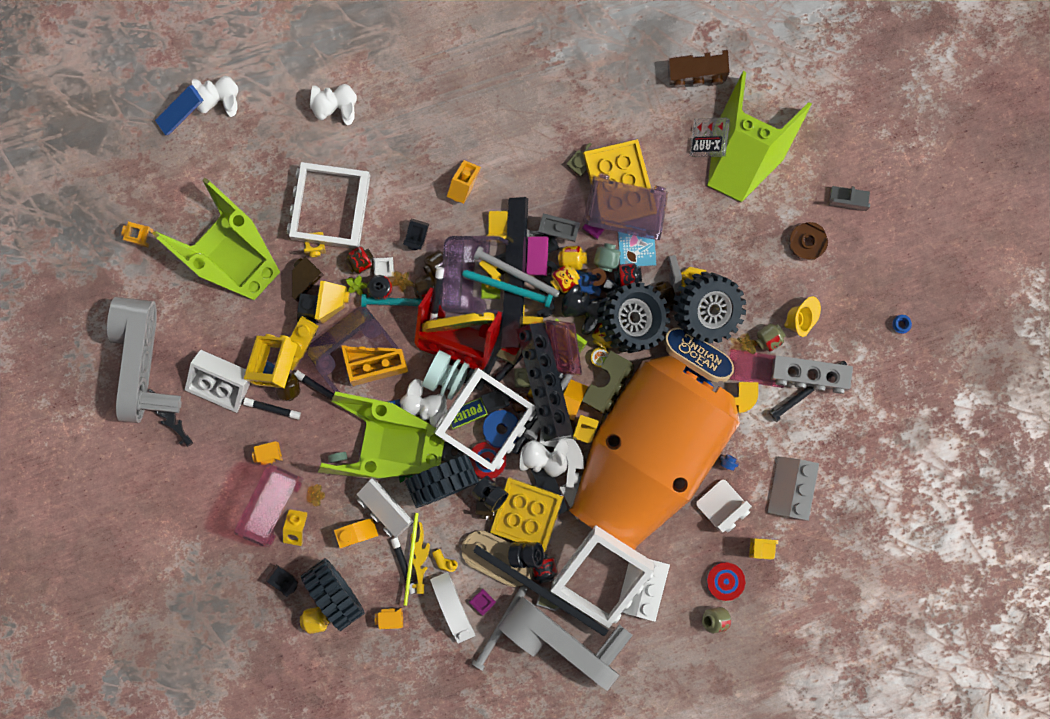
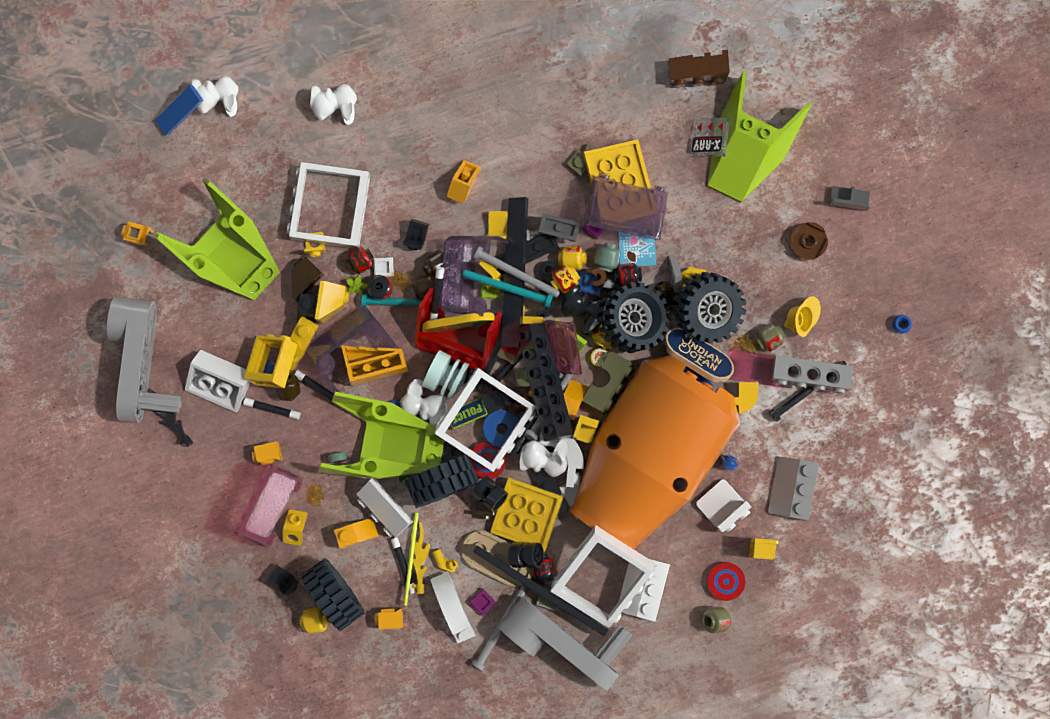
dark pink tile [527,237,548,276] -> none

